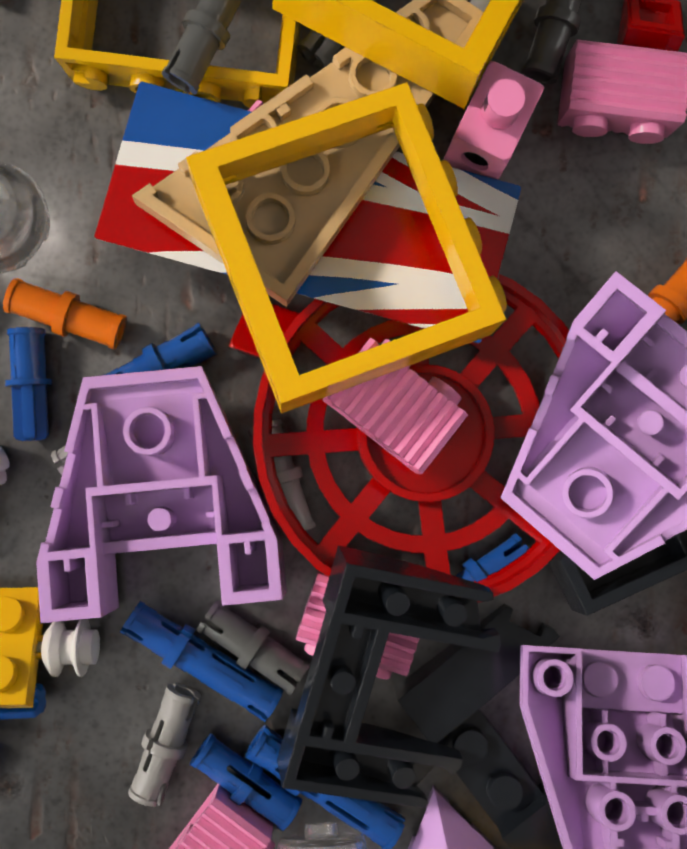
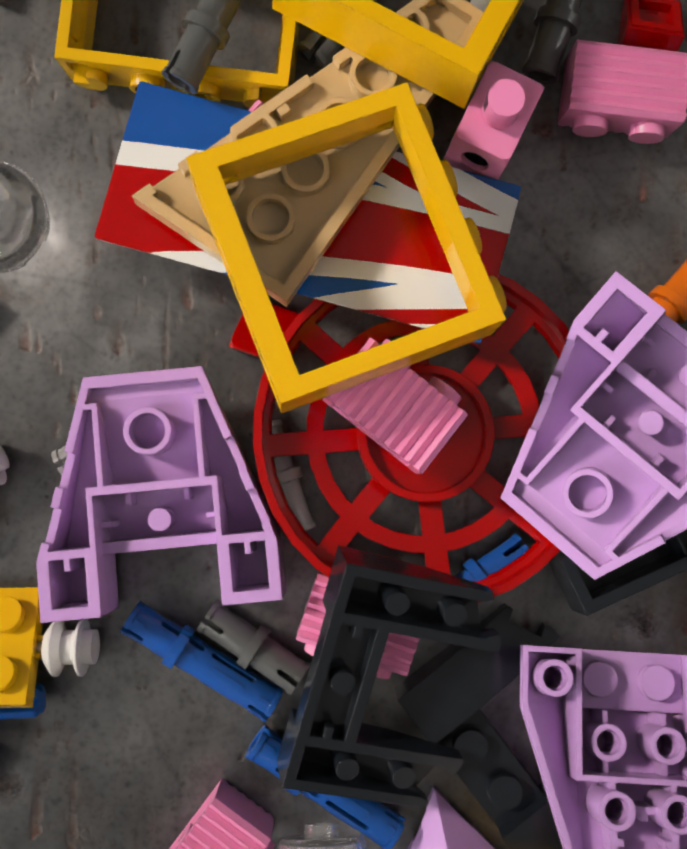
orange pin [3,278,127,350] -> none
blue axle [5,327,53,441] -> none
blue pin [103,323,217,375] -> none
light grey pin [128,683,201,807] -> none
blue pin [189,733,302,831] -> none

